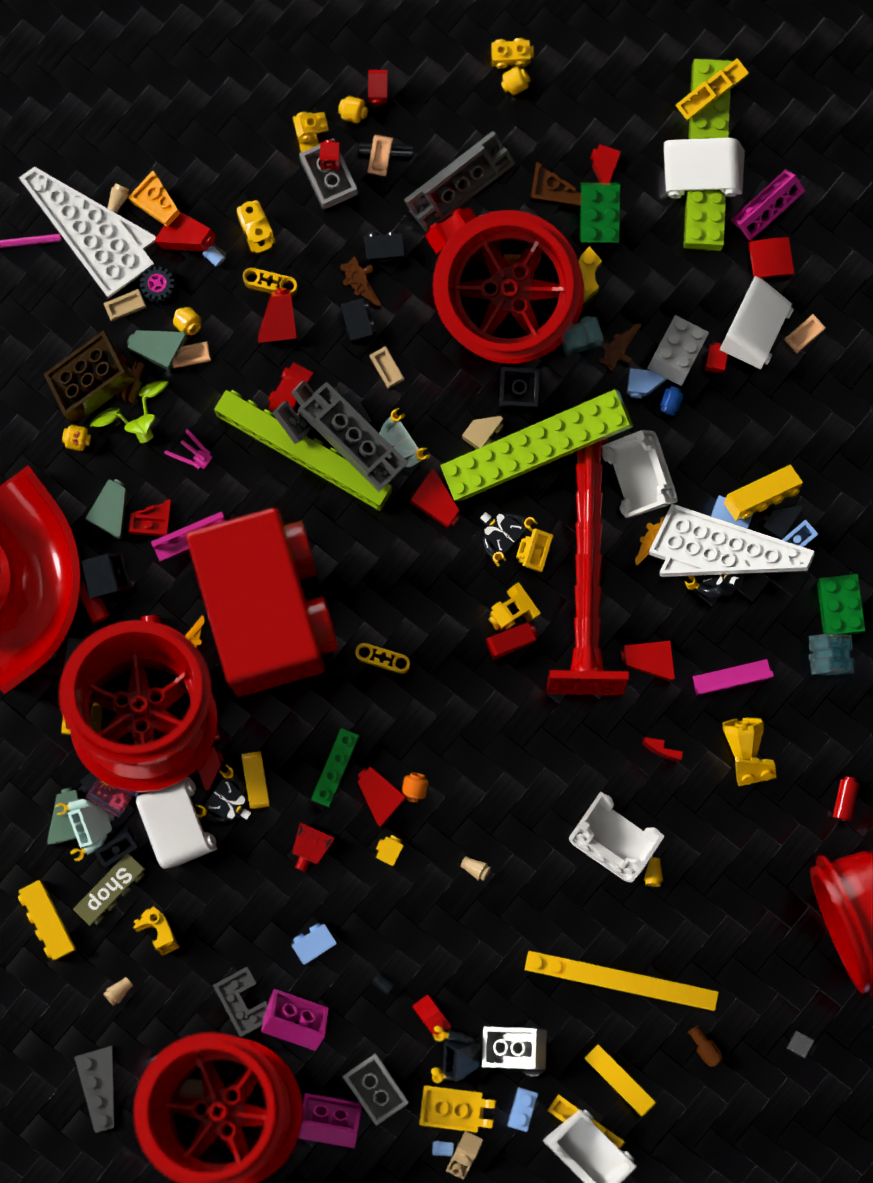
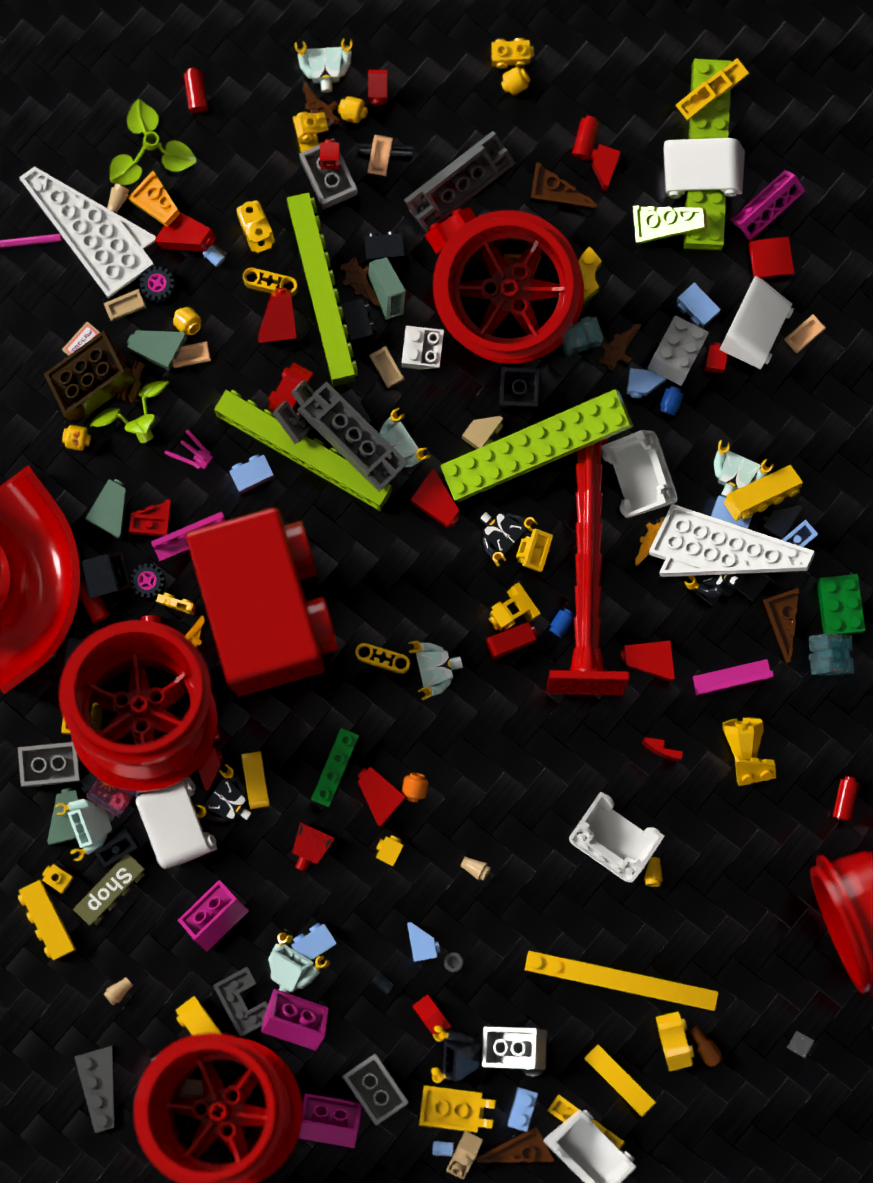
yellow tile [133,907,180,956] -> none
green brick [580,183,620,242] -> none
none -> light grey brick [18,742,82,787]
none -> yellow brick [42,864,75,894]
none -> tile [62,322,100,356]
none -> lime plant [110,99,196,185]
none -> black wheel [130,563,166,599]
none -> yellow wing [156,593,196,615]
none -> yellow brick [176,996,222,1035]
none -> dark pink slope [177,880,249,952]
none -> red brick [184,68,208,112]
none -> light blue brick [229,454,274,494]
none -> light aqua torso [268,932,330,994]
none -> lime brick [287,192,358,387]
none -> light aqua torso [295,39,353,93]
none -> reddish brown piece [303,82,340,129]
none -> sand green slope [368,257,406,320]
none -> white slope [402,326,444,369]
none -> light blue slope [407,922,440,962]
none -> light aqua torso [409,641,463,700]
none -> dark grey tile [444,953,463,972]
none -> reddish brown wing [476,1126,554,1163]
none -> blue brick [549,609,575,638]
none -> red brick [572,116,600,160]
none -> wing [633,206,707,244]
none -> yellow brick [656,1012,694,1071]
none -> light blue brick [676,283,721,329]
none -> light aqua torso [714,440,774,498]
none -> reddish brown wing [763,588,799,664]

